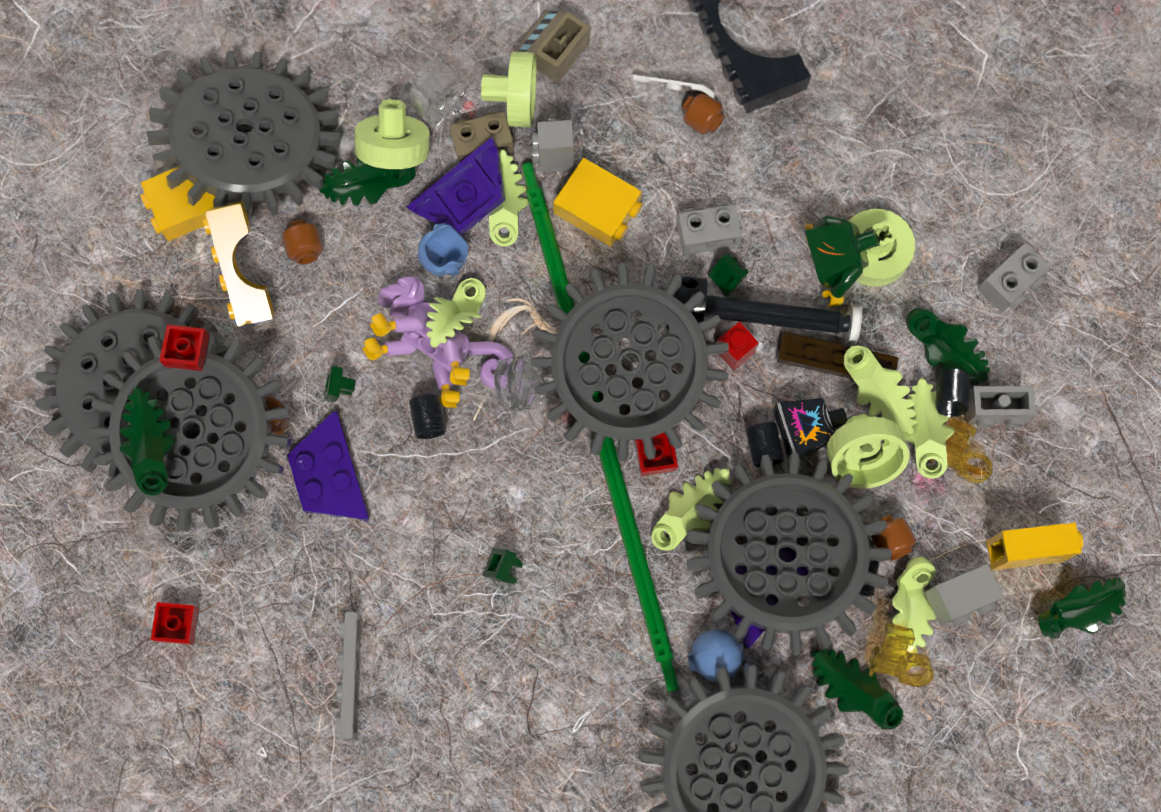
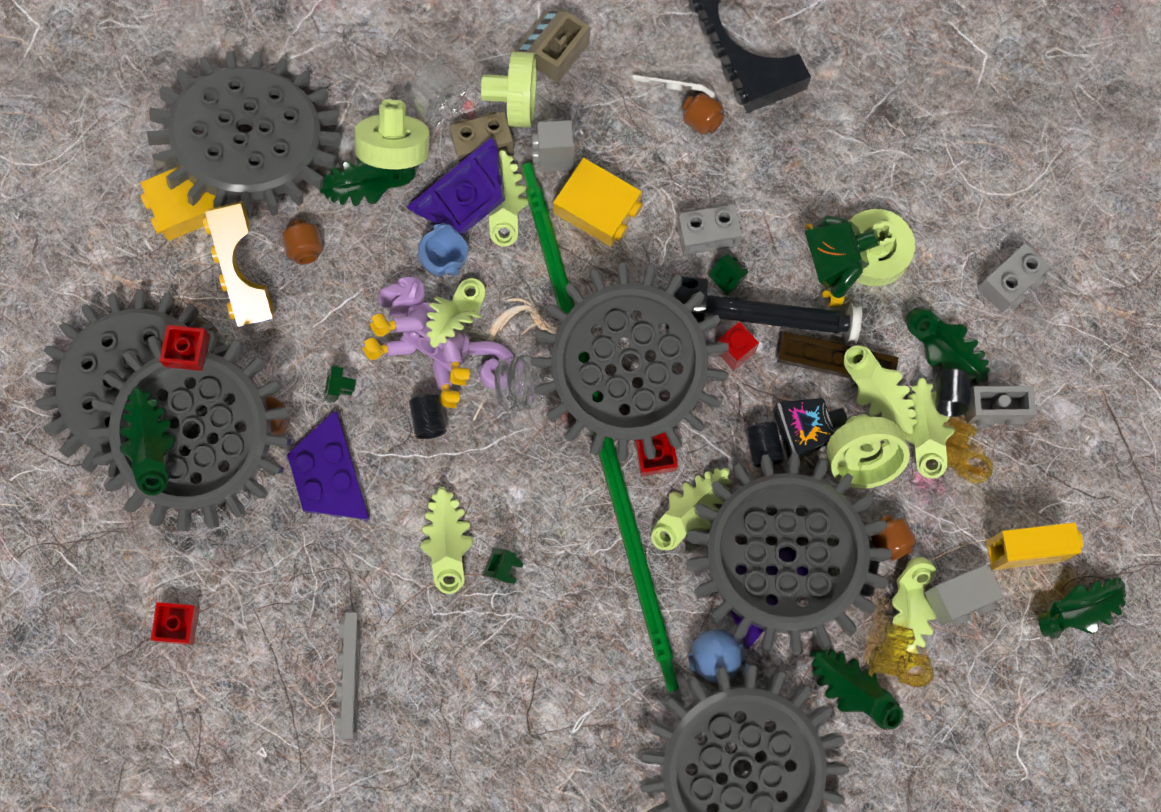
none -> yellowish green plant [420,487,473,594]

